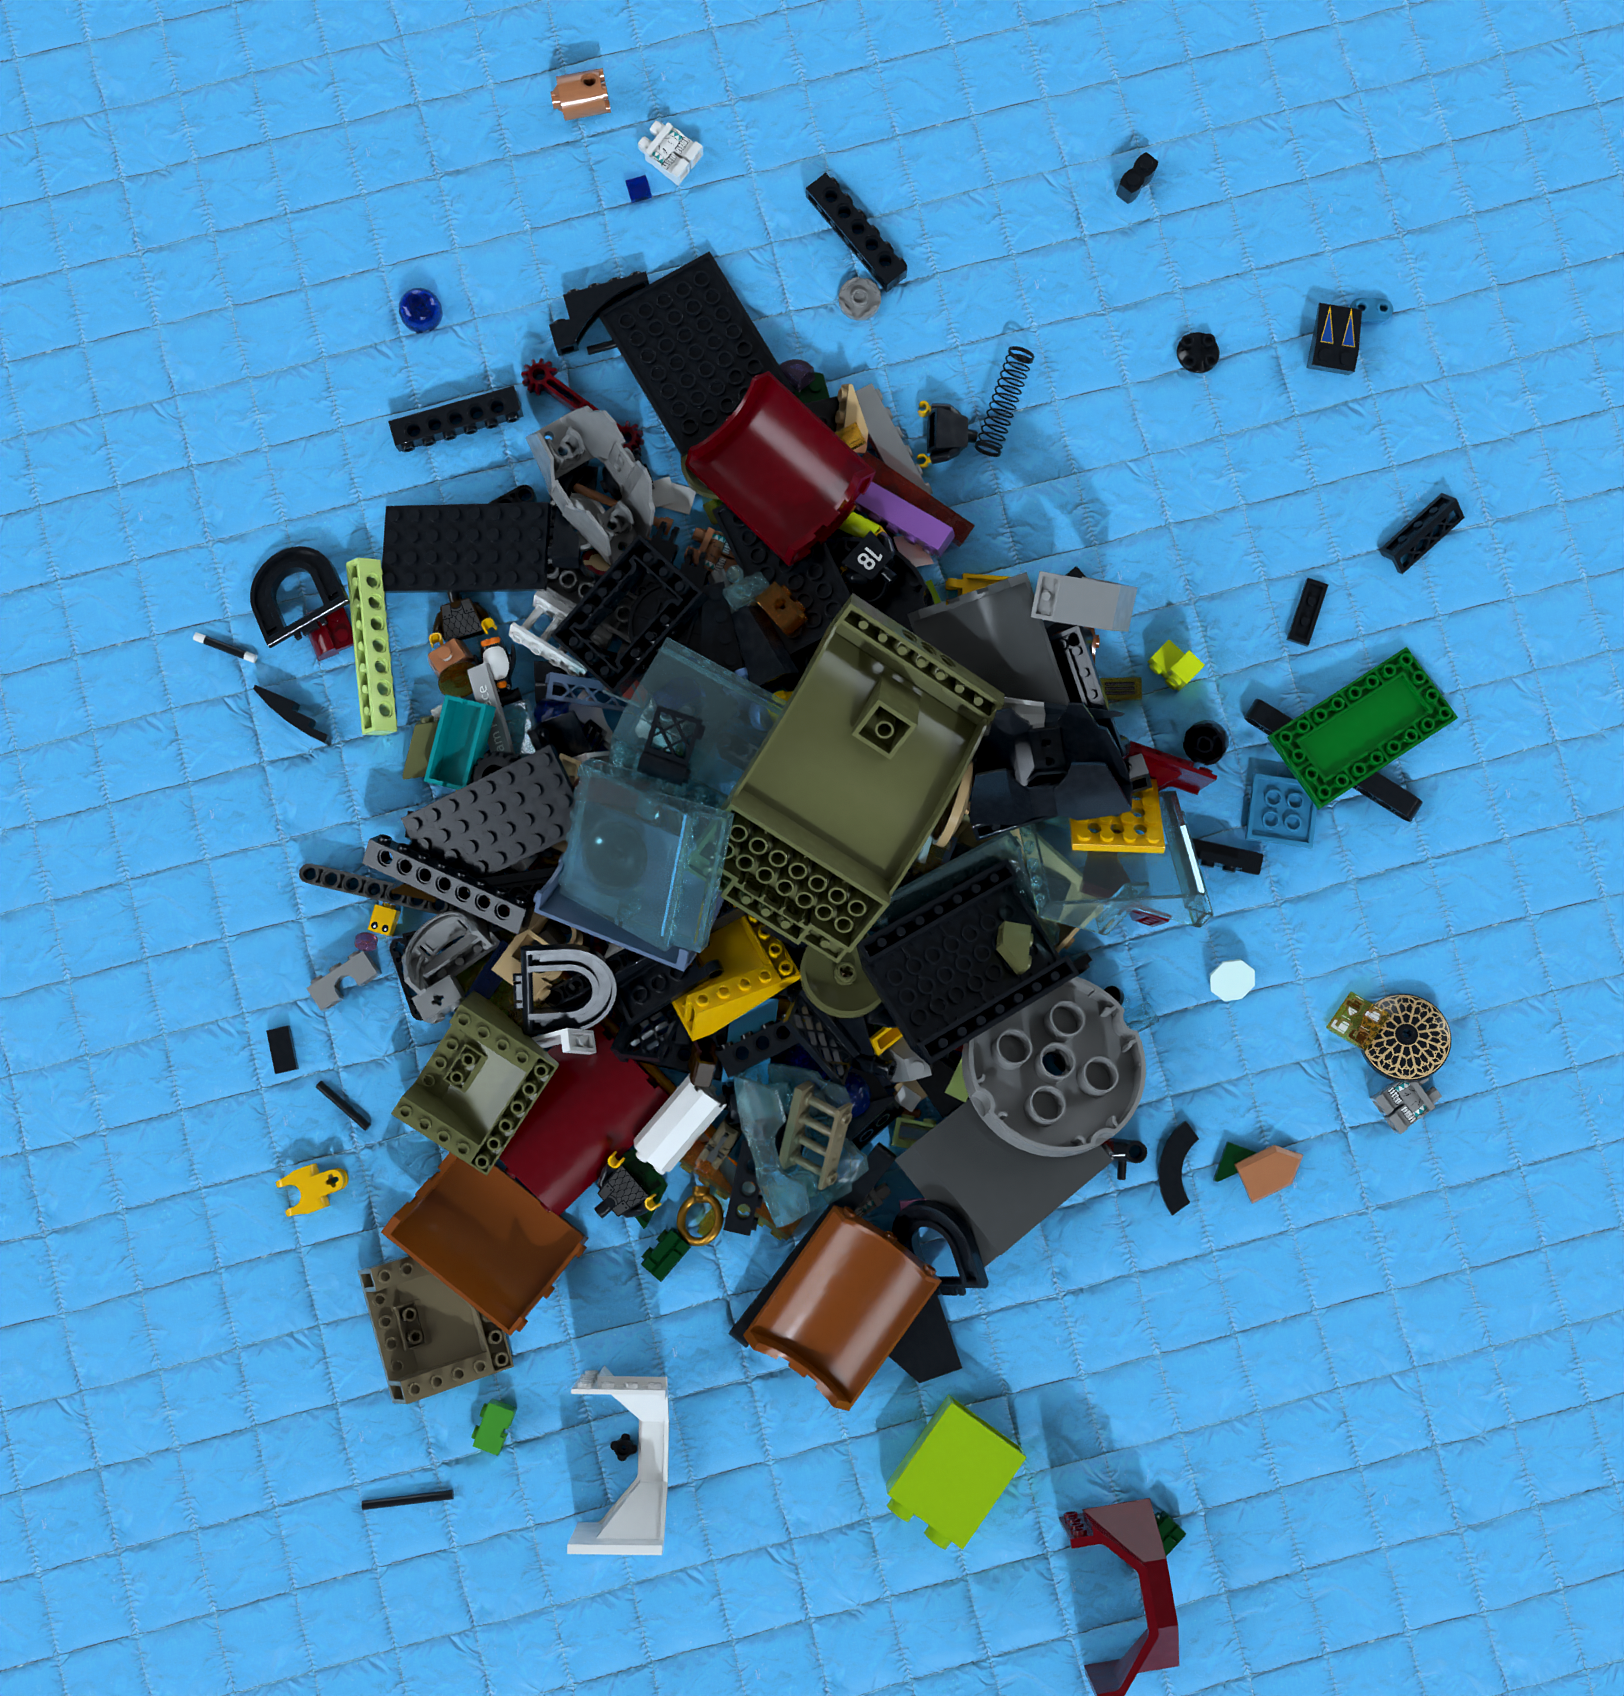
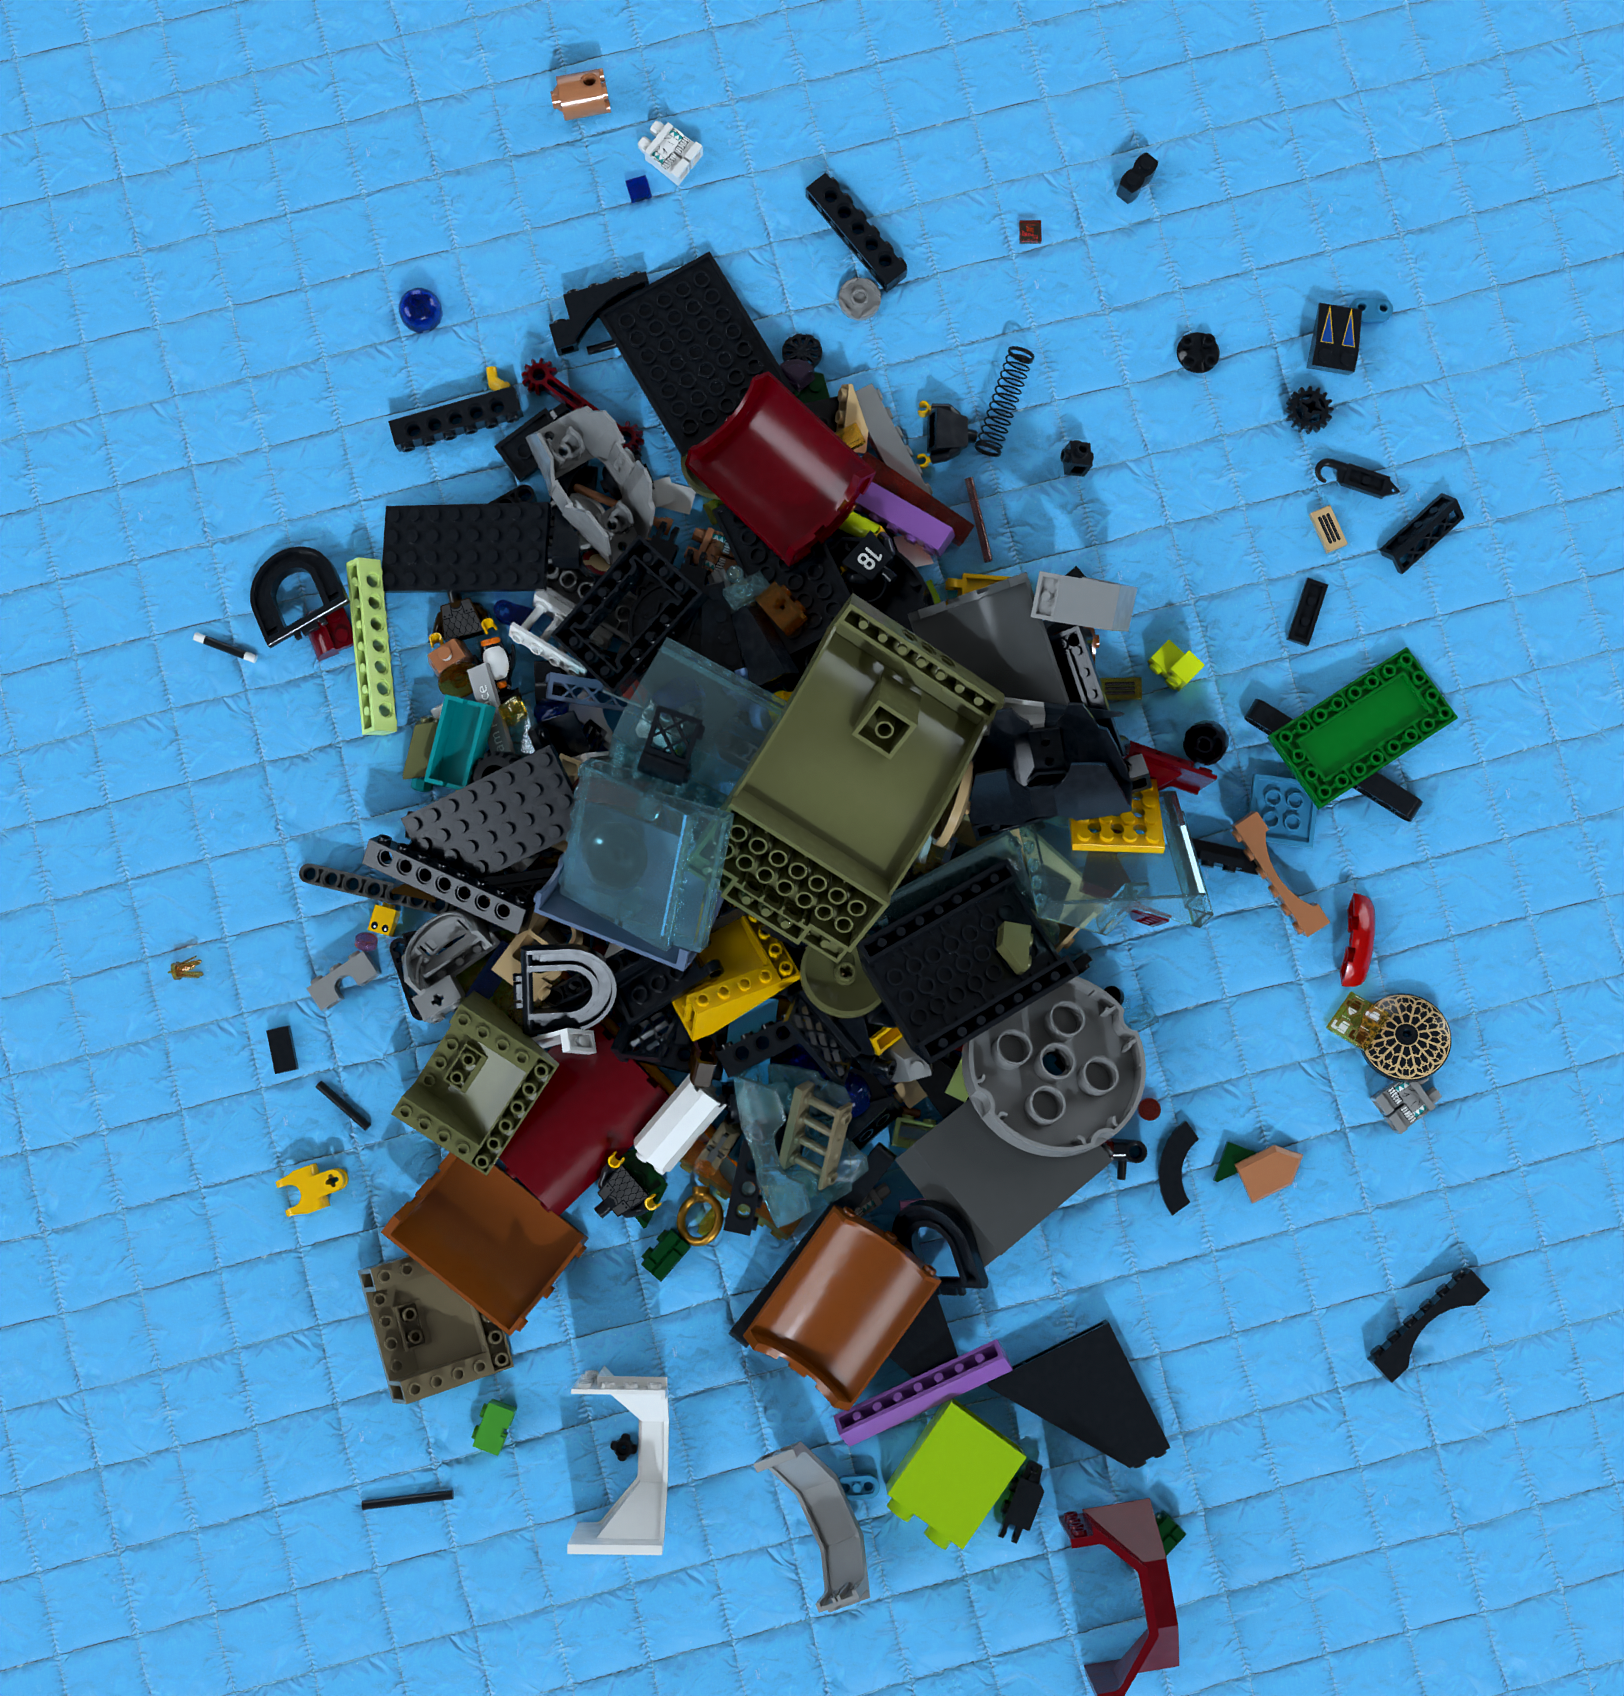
black slope [253,685,333,746] -> none
white sticker [895,1085,921,1112] -> none
light aqua piece [1210,959,1255,1001] -> none
none -> clear orange piece [167,955,204,980]
none -> teal tile [411,777,433,792]
none -> yellow arm [486,366,511,391]
none -> clear blue piece [493,600,534,632]
none -> black tile [494,402,570,482]
none -> clear yellow tile [498,696,528,726]
none -> light grey panel [753,1441,870,1613]
none -> black wheel [782,334,822,371]
none -> medium lavender brick [833,1339,1013,1447]
none -> dark azure plate [838,1474,880,1500]
none -> bar [965,477,993,563]
none -> black slope [987,1319,1171,1468]
none -> black hinge [998,1460,1044,1544]
none -> clear red tile [1019,220,1042,244]
none -> black brick [1060,440,1094,477]
none -> clear red tile [1137,1098,1161,1121]
none -> nougat arch [1231,811,1330,937]
none -> black gear [1285,386,1334,434]
none -> tan tile [1309,505,1348,554]
none -> black plate [1315,458,1400,499]
none -> red brick [1340,893,1375,987]
none -> black arch [1367,1267,1490,1383]

